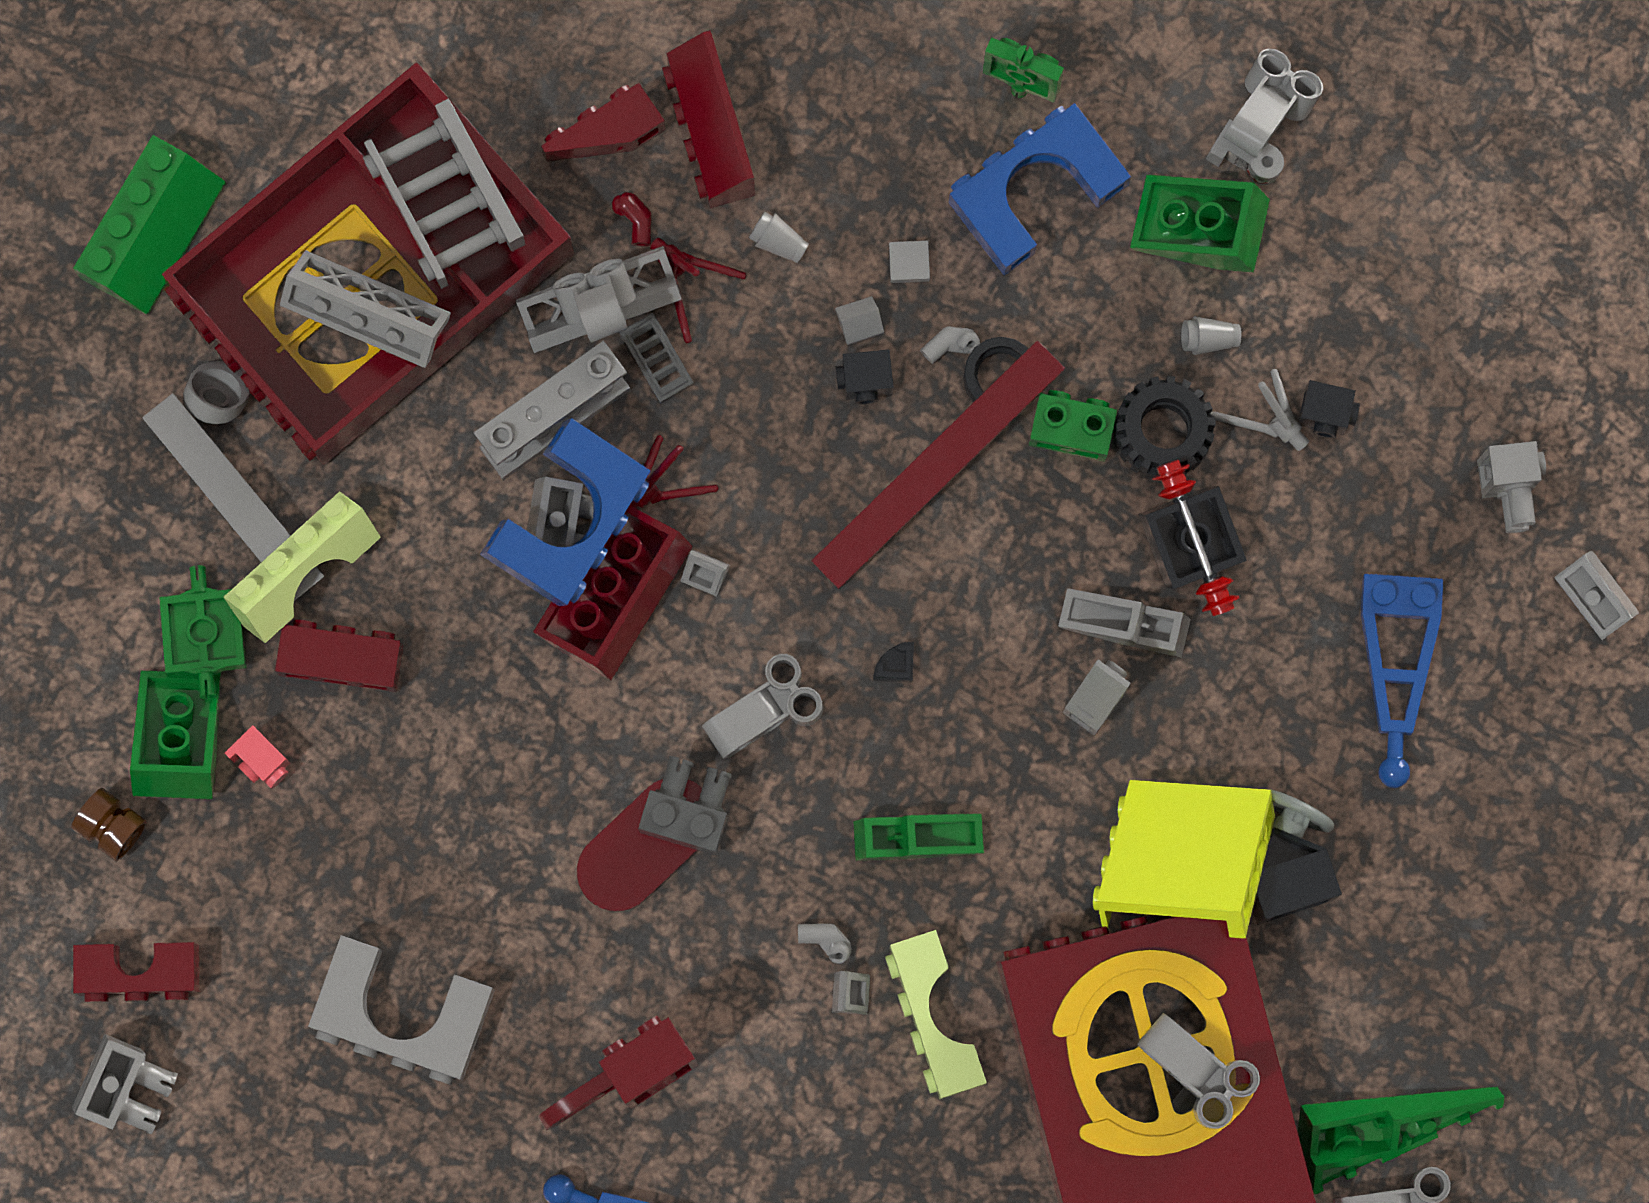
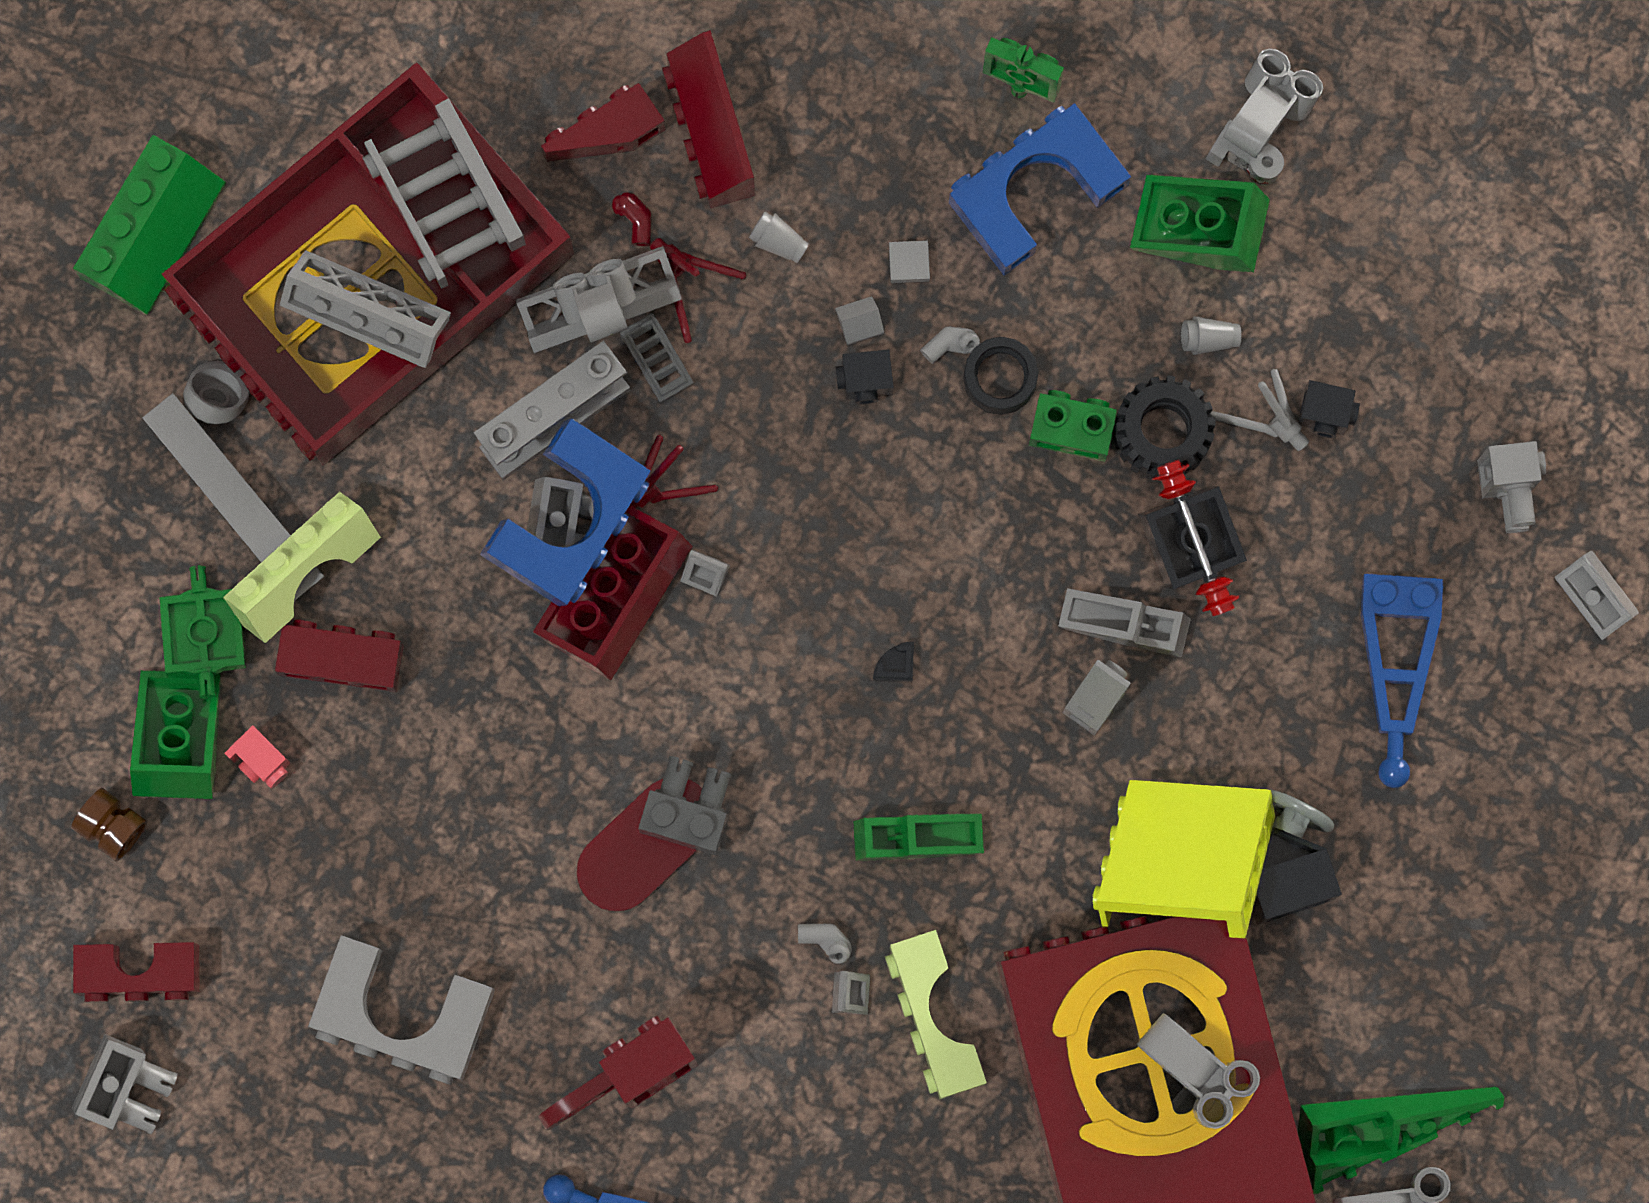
light grey piece [702,654,823,759] -> none
dark red tile [811,340,1066,589] -> none

